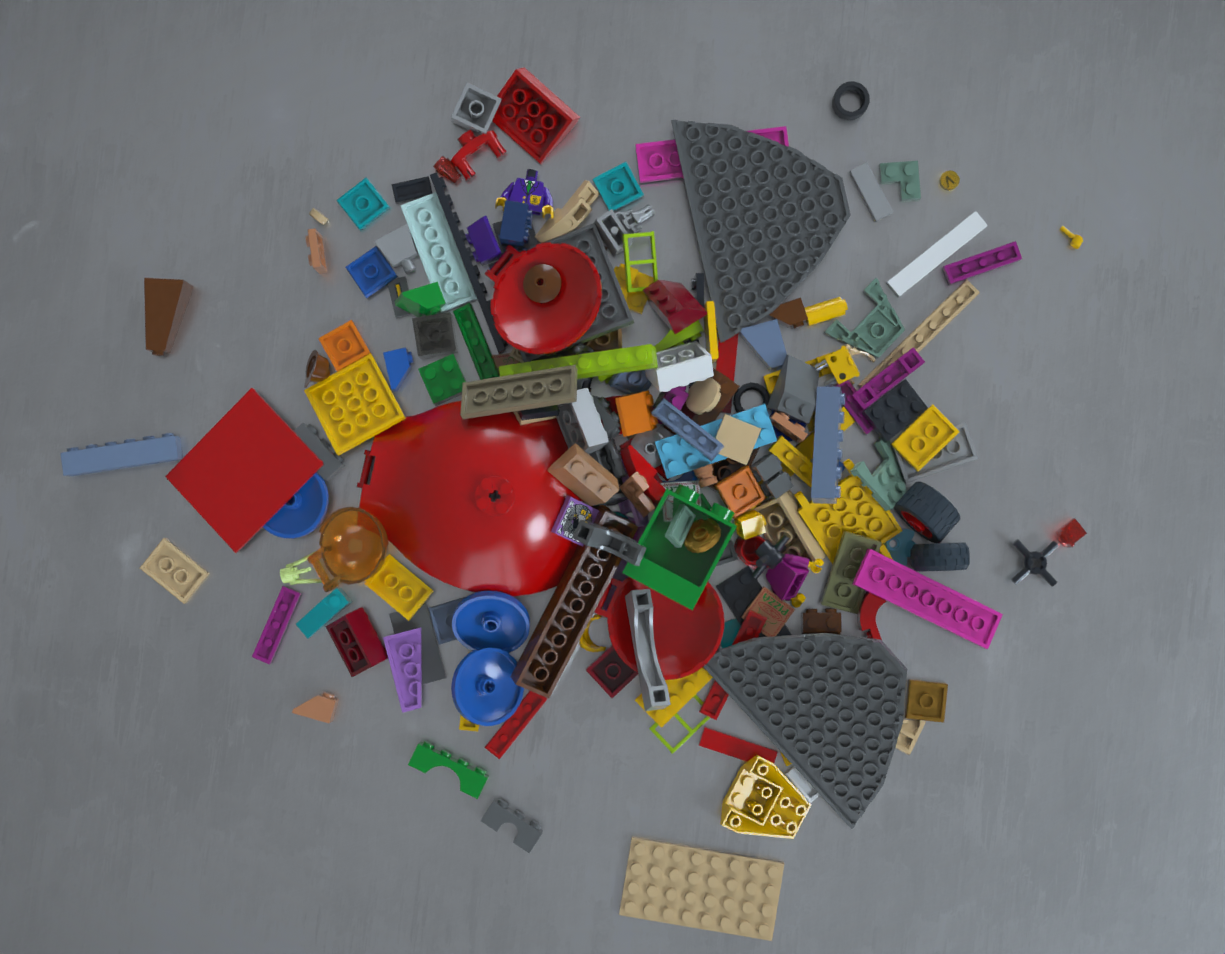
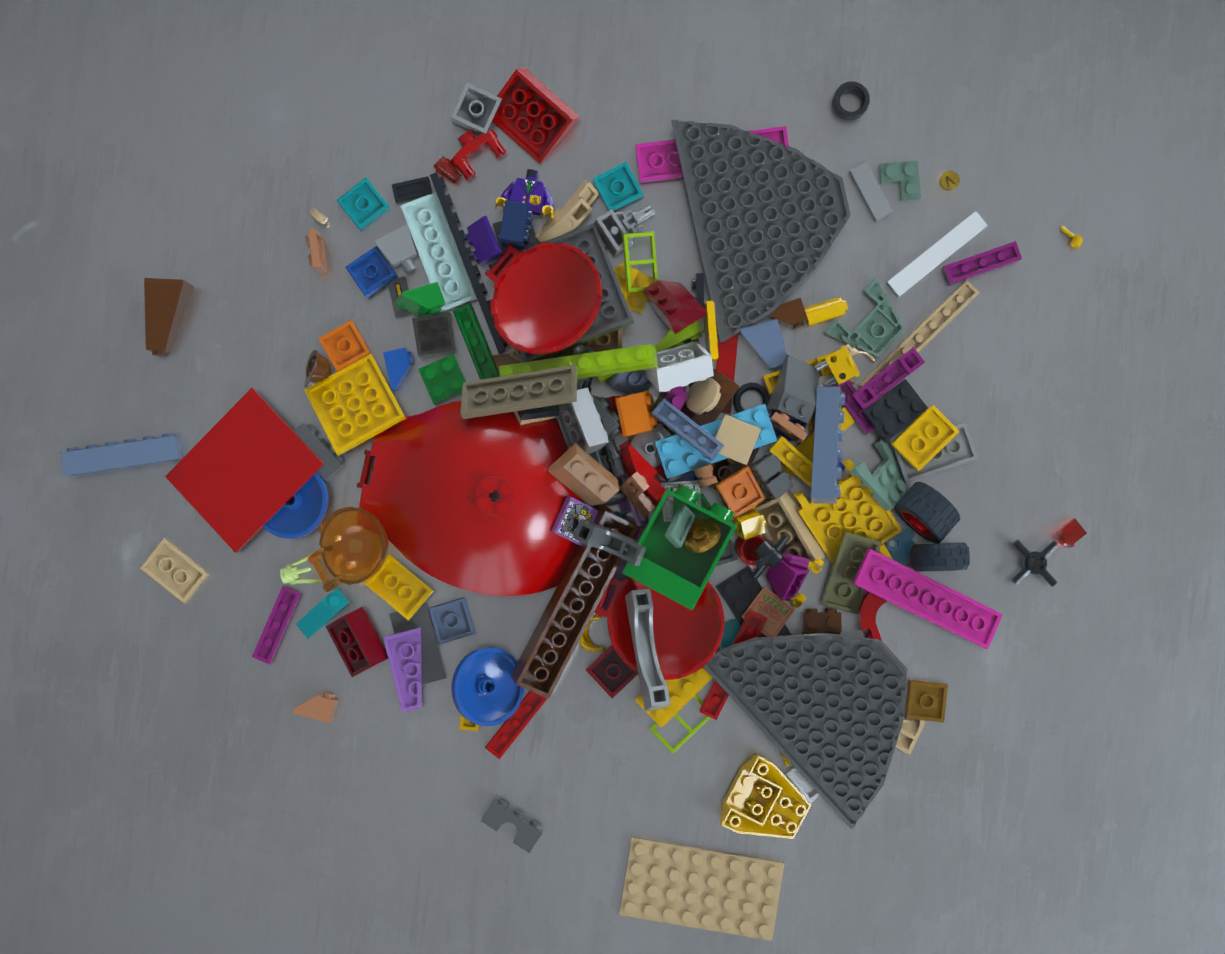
green arch [408,741,489,799] -> none
blue dish [452,591,530,653] -> none
reddish brown dish [523,264,562,303] -> none
red tile [699,727,778,763] -> none

